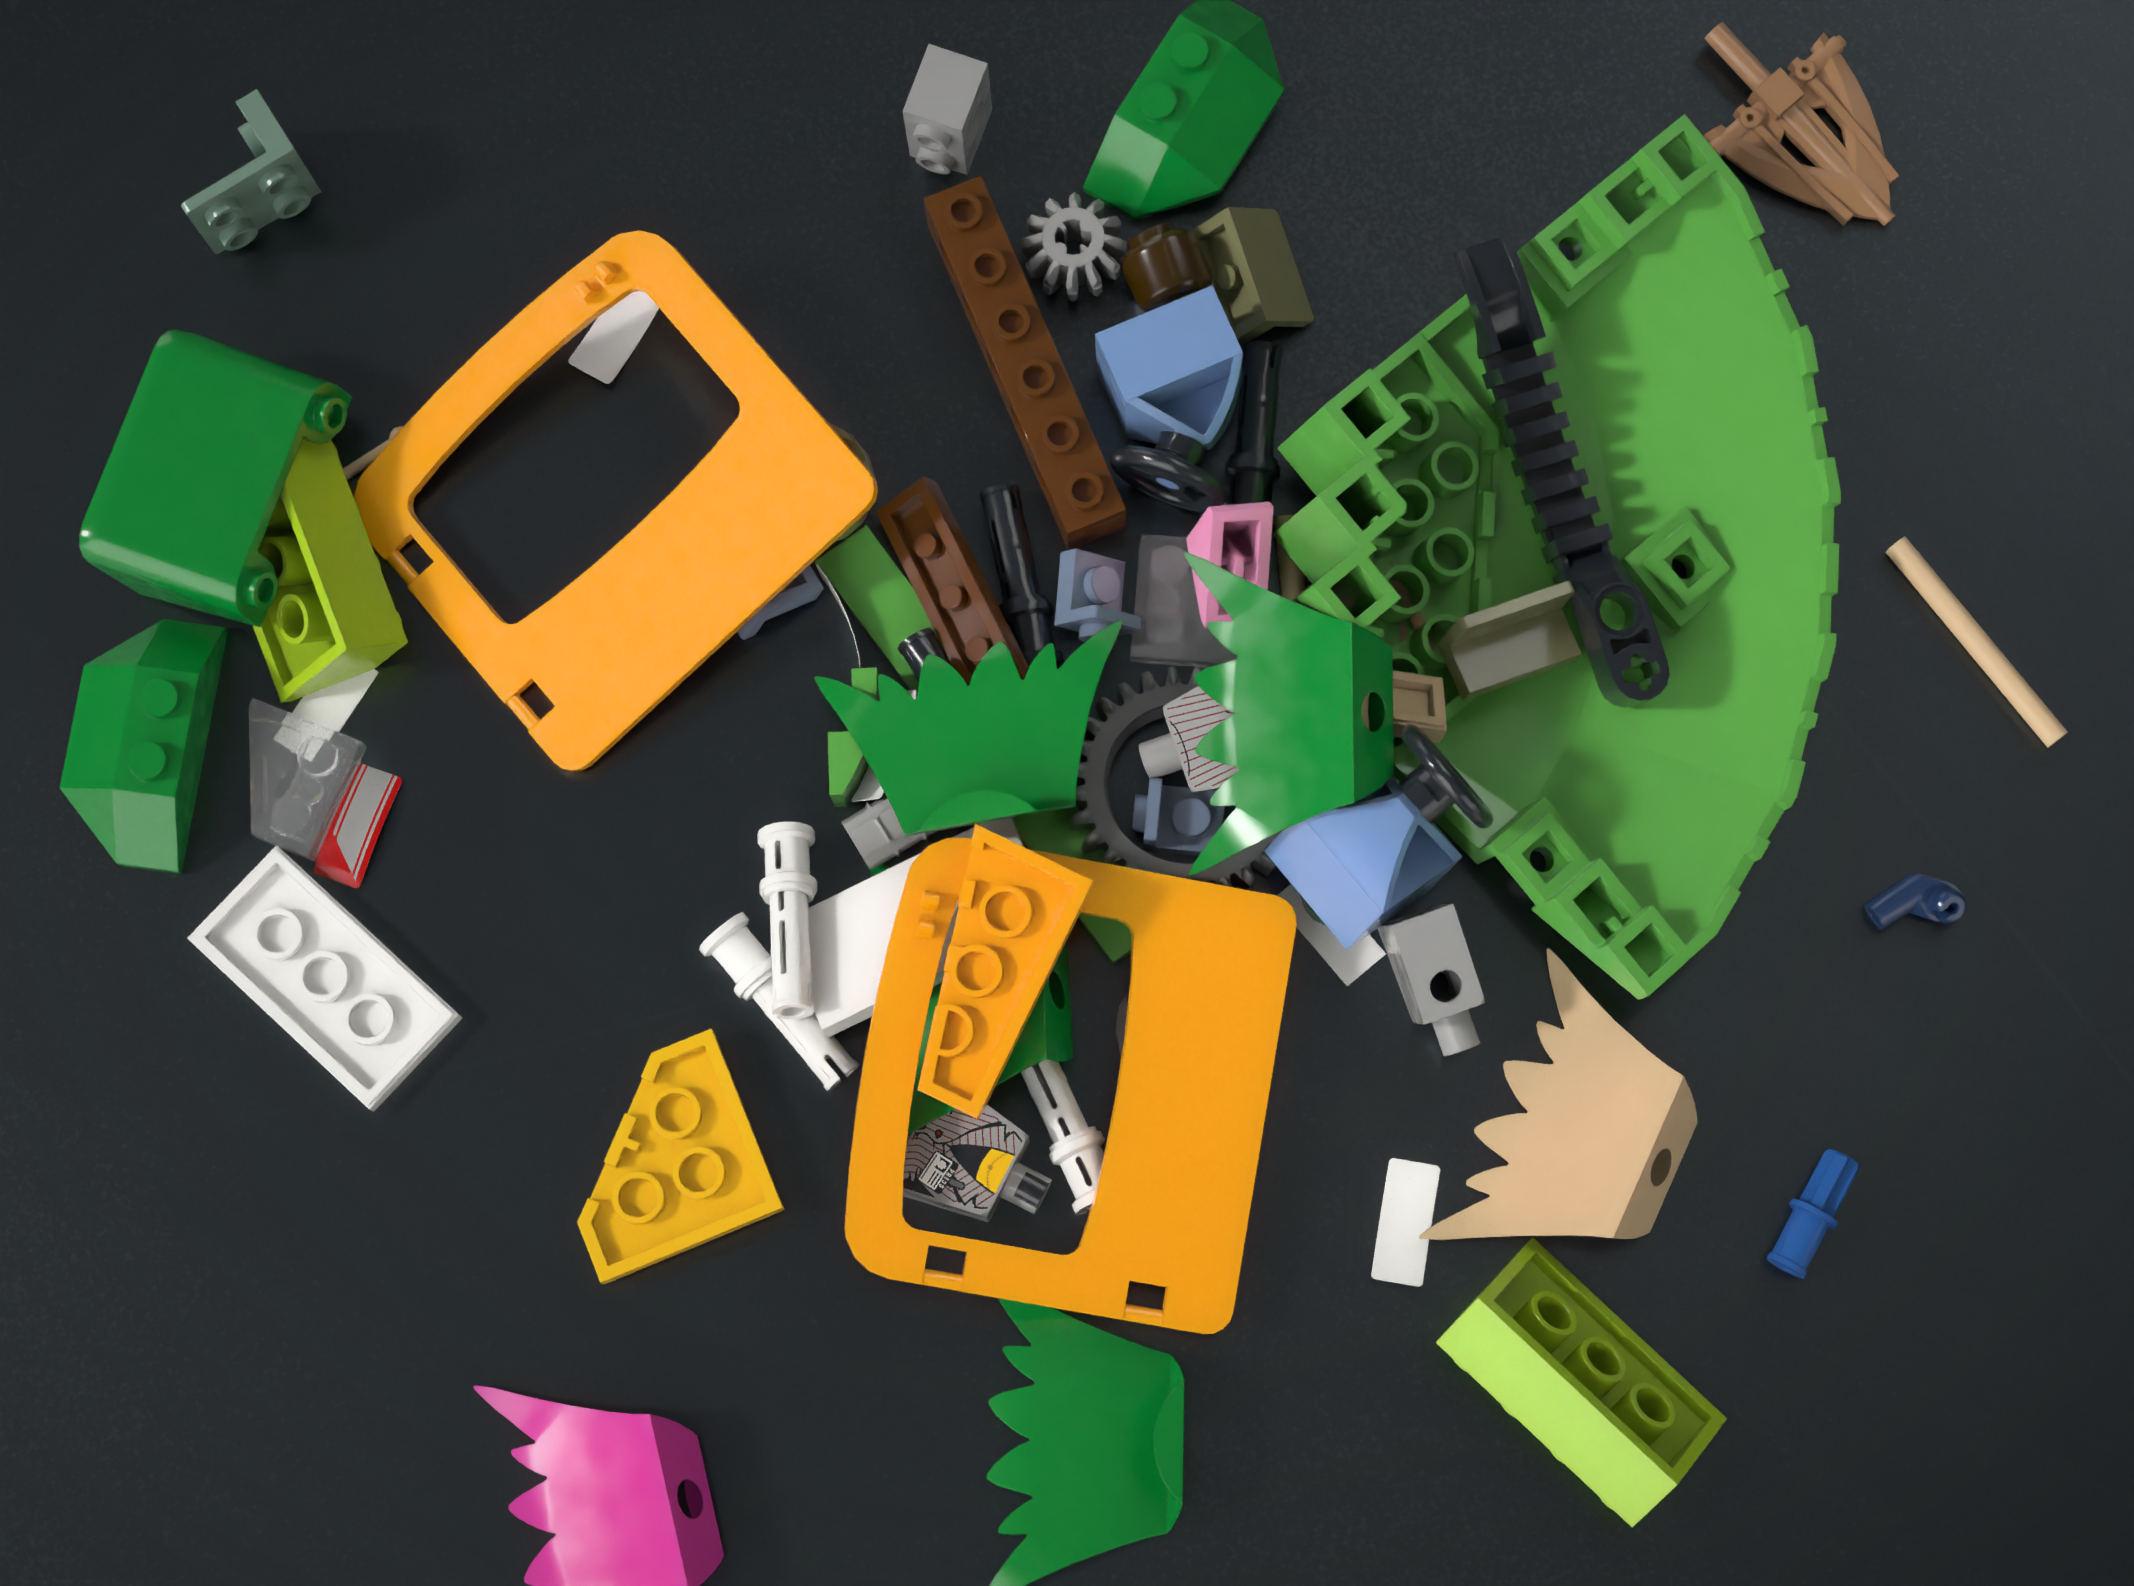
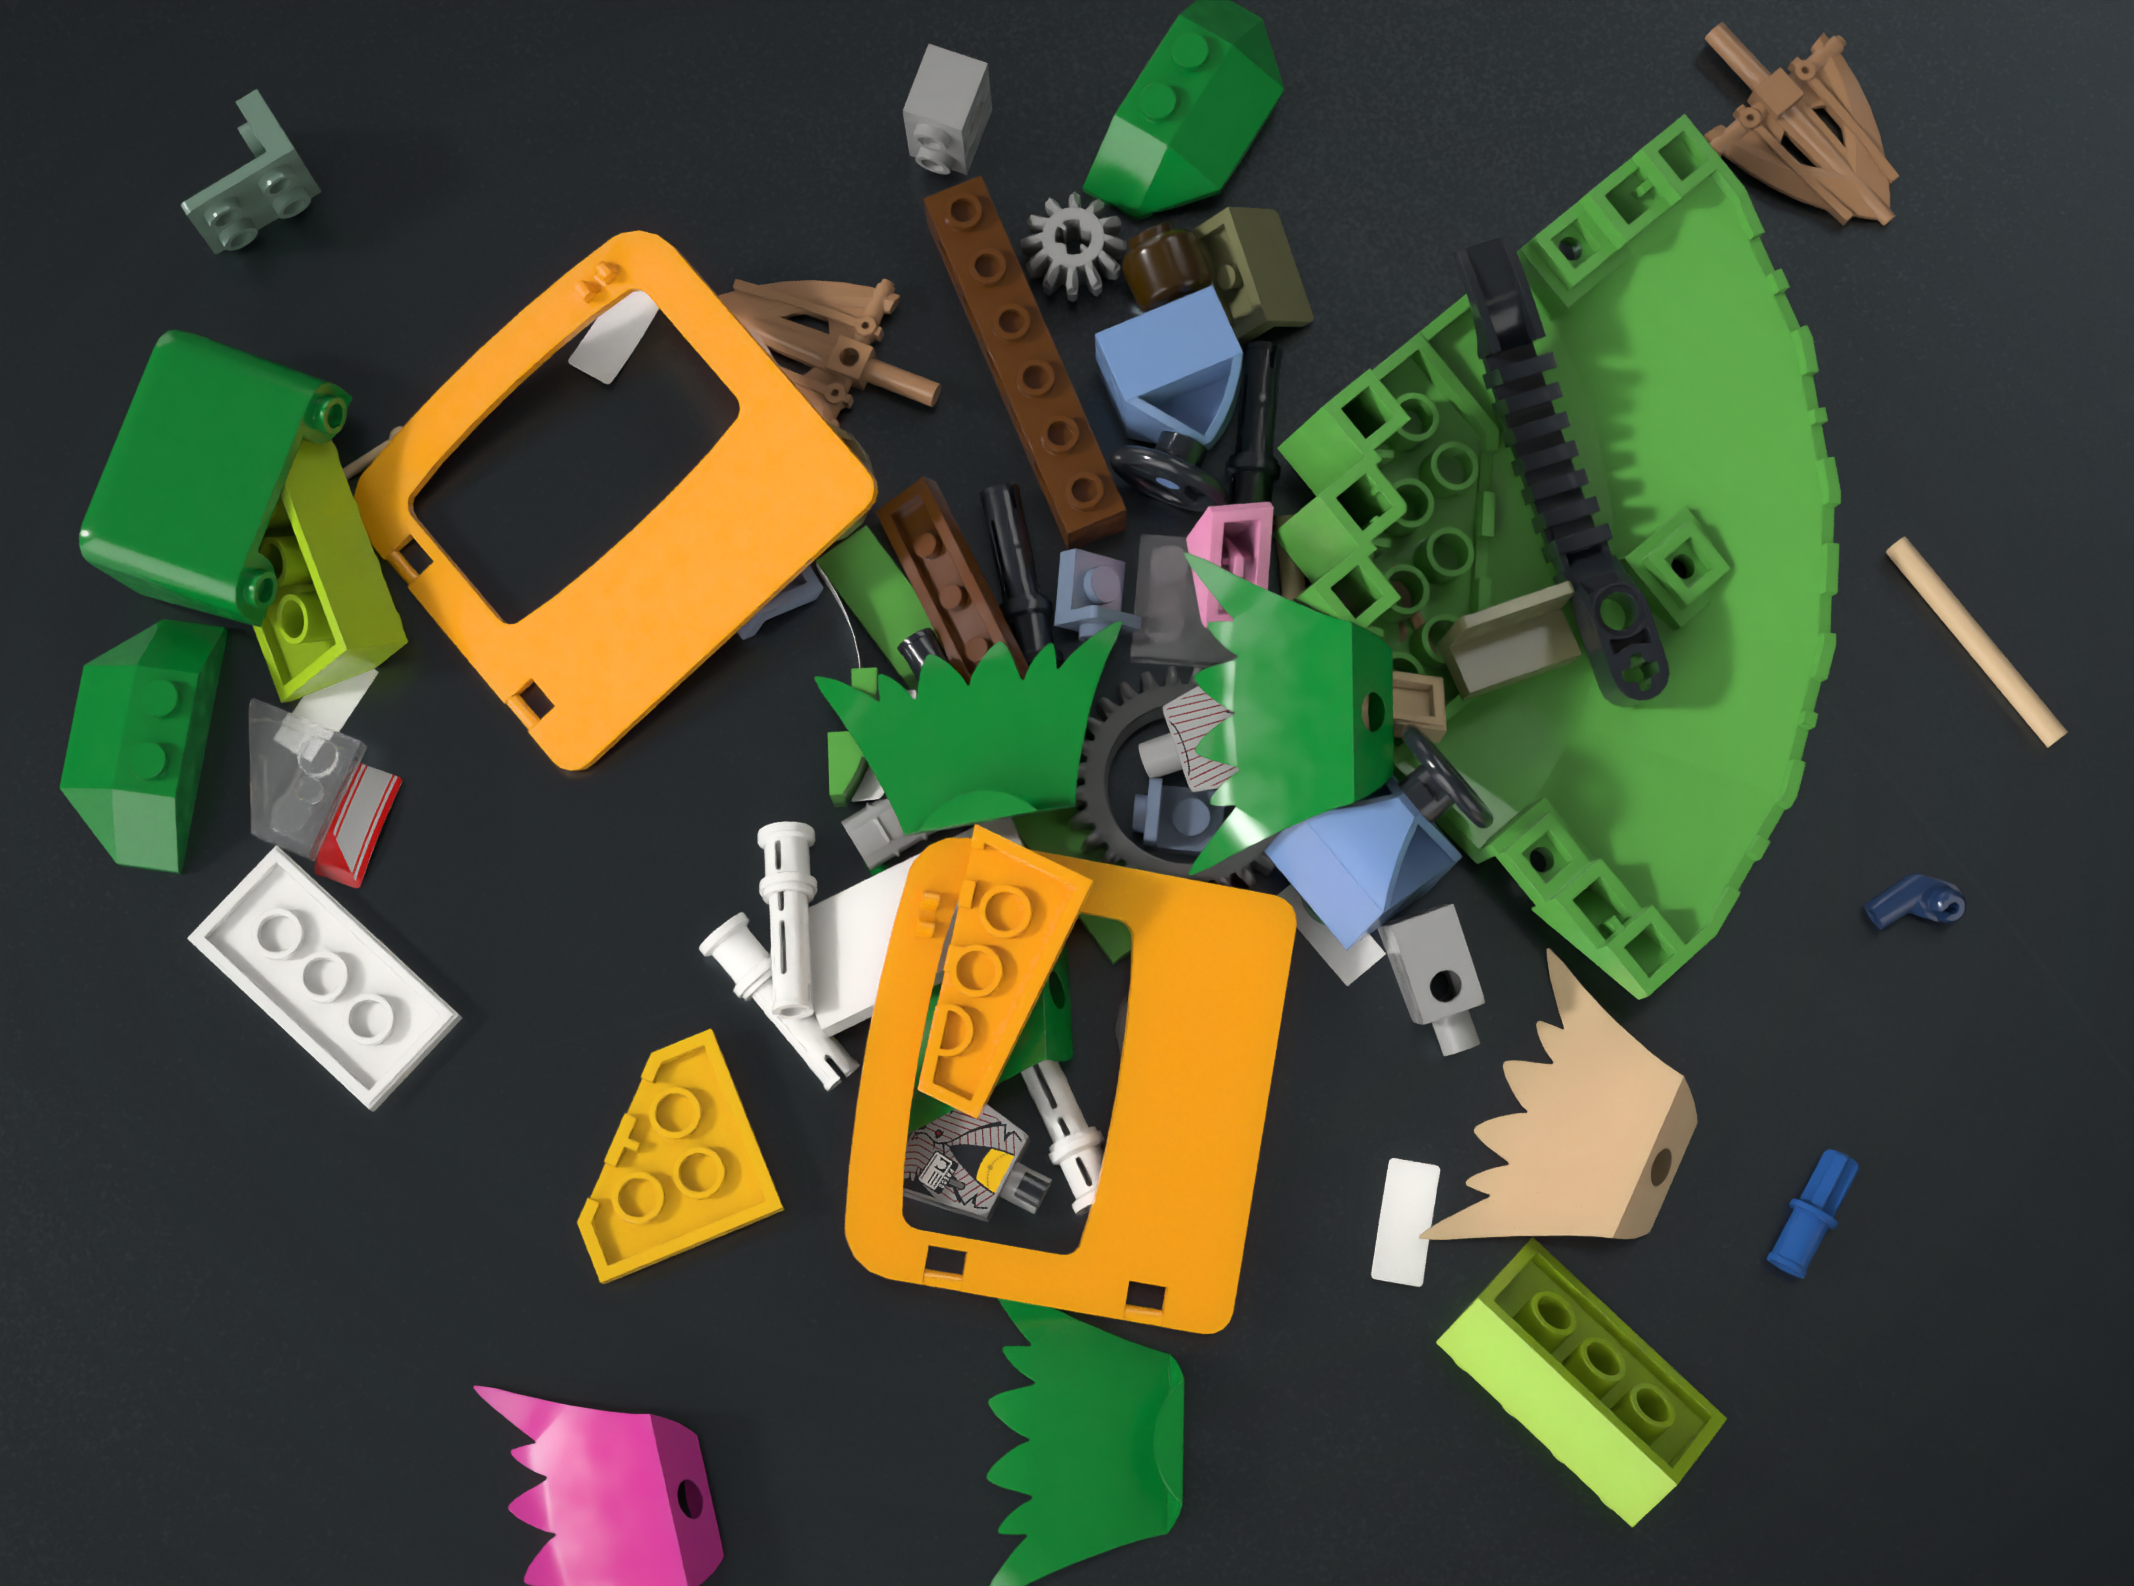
none -> medium nougat bar [718,279,941,428]

